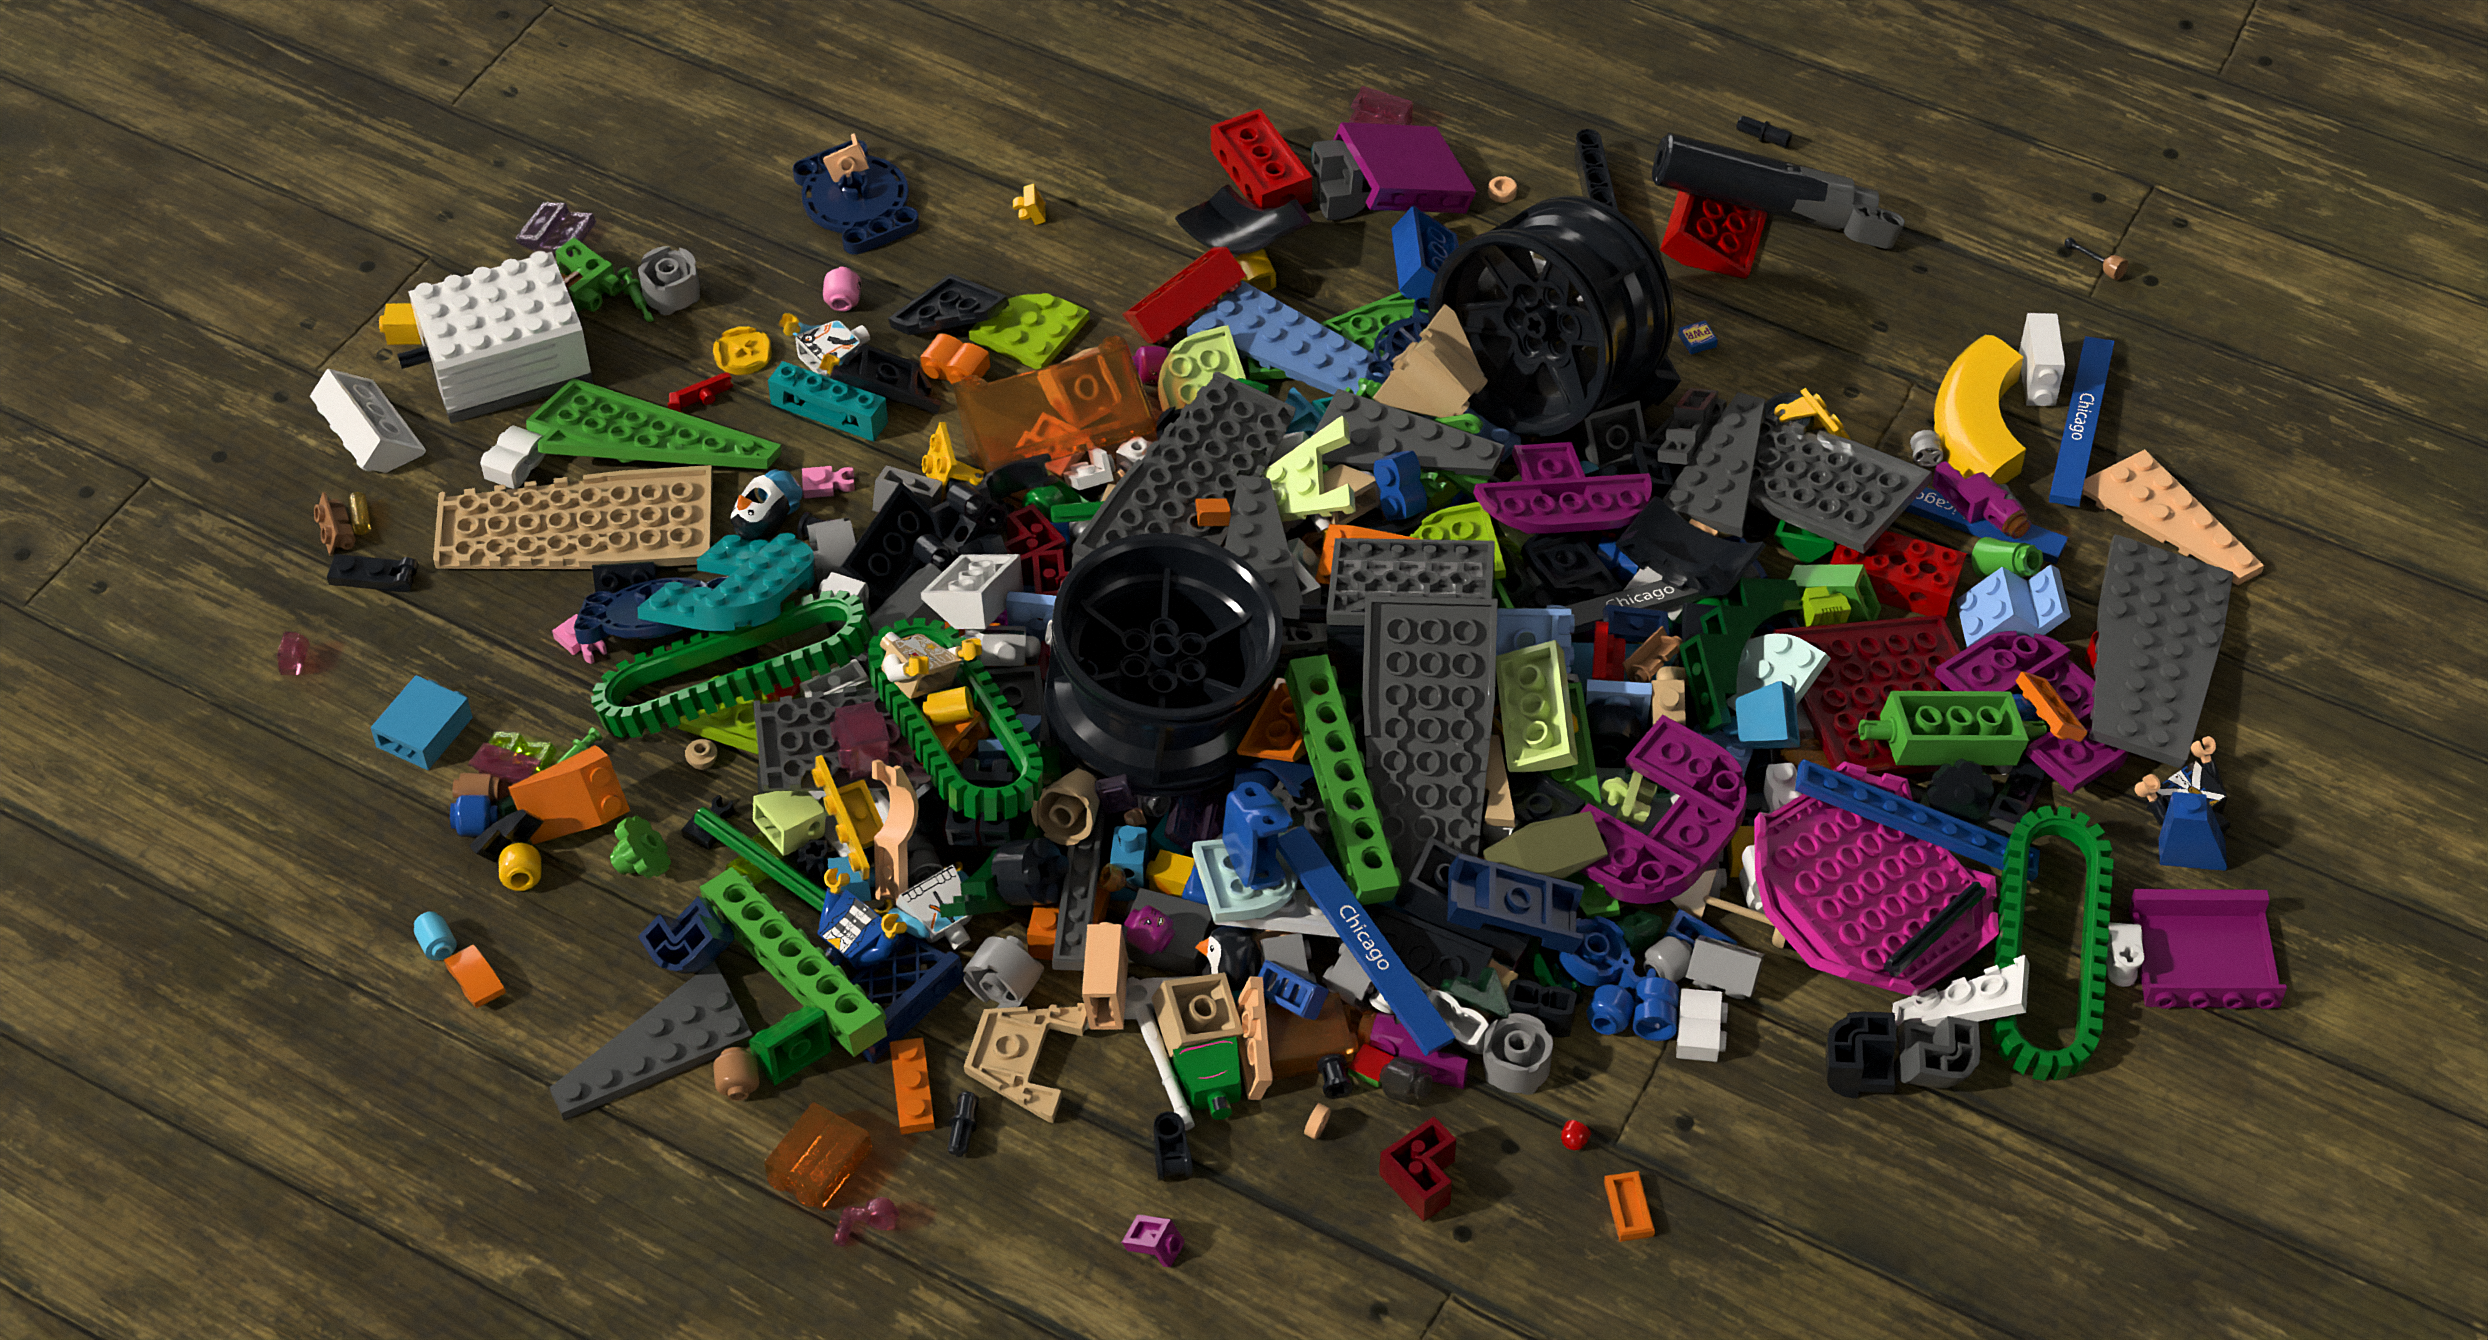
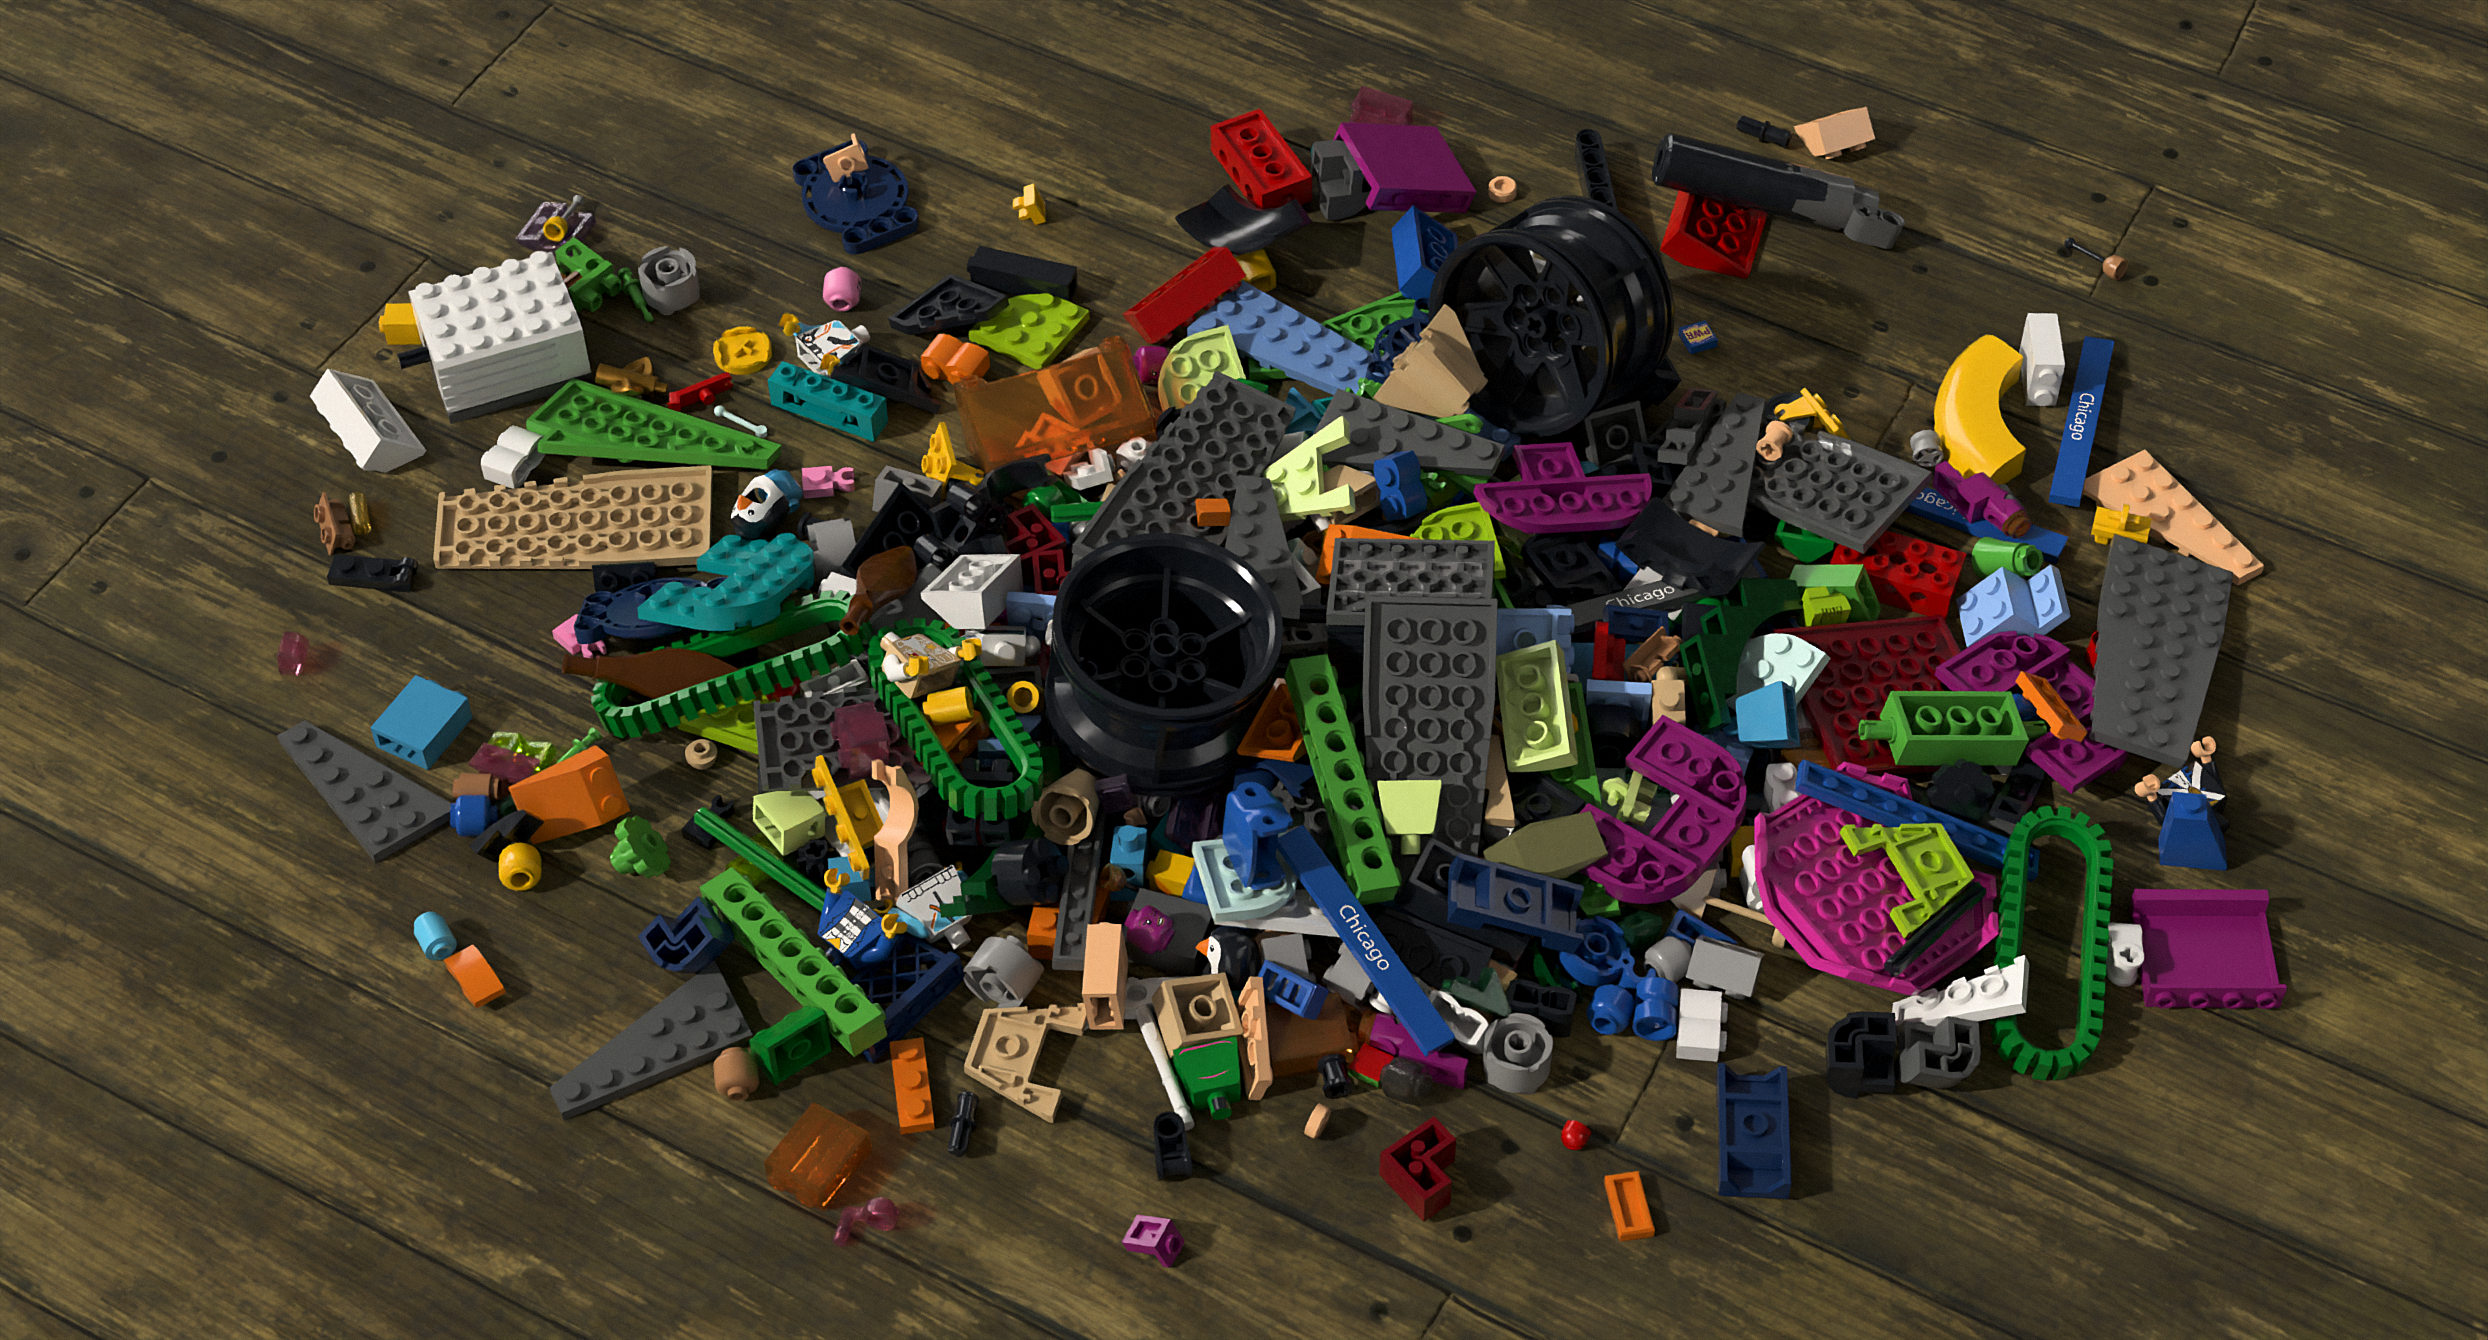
none -> dark grey wing [277,720,451,863]
none -> yellow hinge [543,195,584,241]
none -> reddish brown animal [562,648,739,699]
none -> pearl gold plant [595,357,668,397]
none -> light aqua hinge [714,405,767,438]
none -> reddish brown animal [839,546,917,636]
none -> black brick [967,246,1078,302]
none -> yellow brick [1007,681,1044,716]
none -> yellowish green torso [1378,780,1442,855]
none -> dark blue piece [1716,1063,1791,1199]
none -> light nougat bush [1756,421,1793,461]
none -> light nougat slope [1794,107,1875,159]
none -> lime wing [1839,823,1974,939]
none -> yellow hips [2091,503,2152,545]

